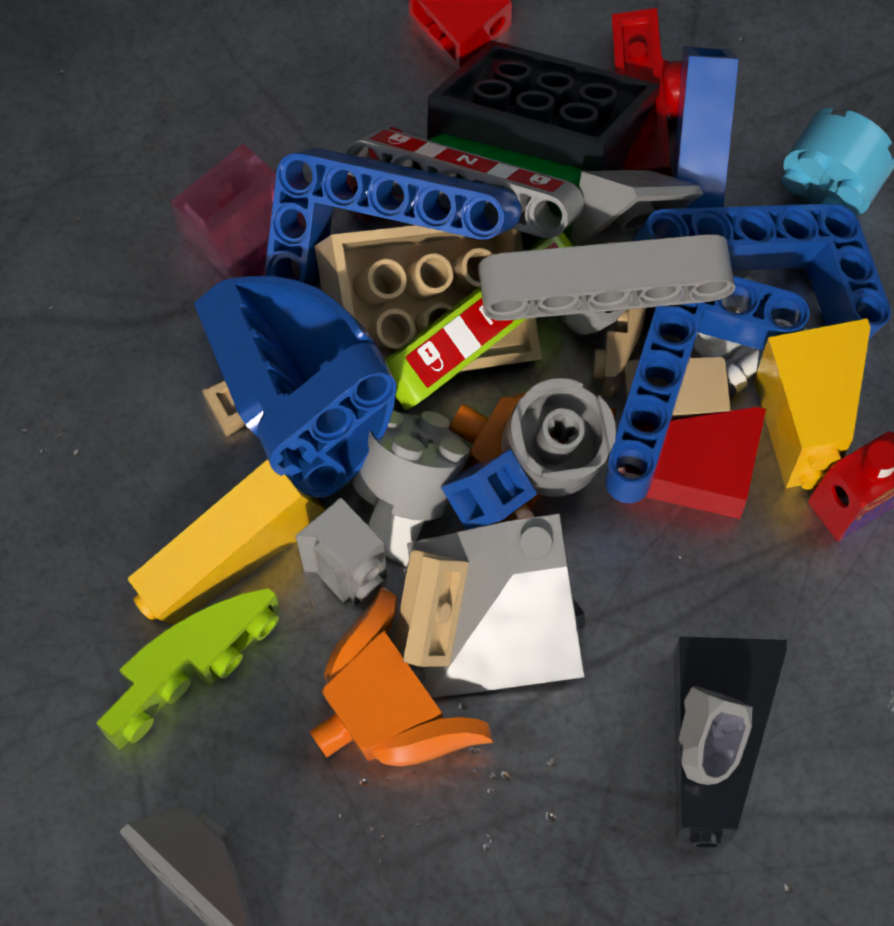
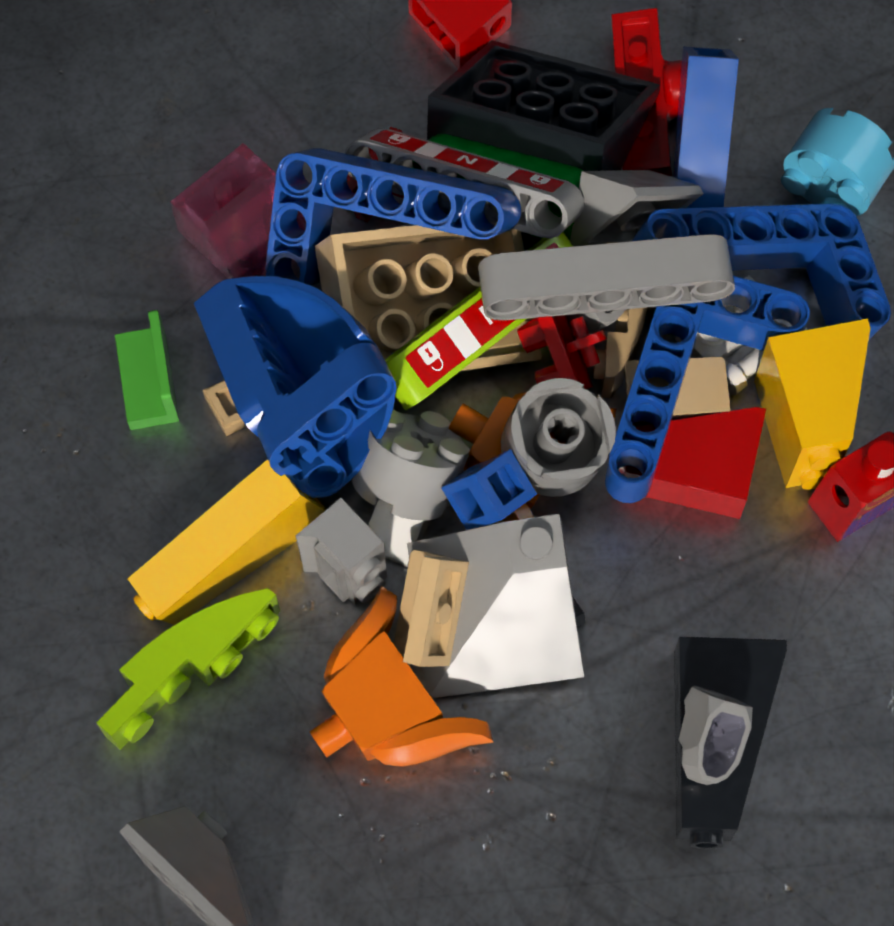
none -> bright green panel [115,310,179,430]
none -> red hips [517,315,607,389]

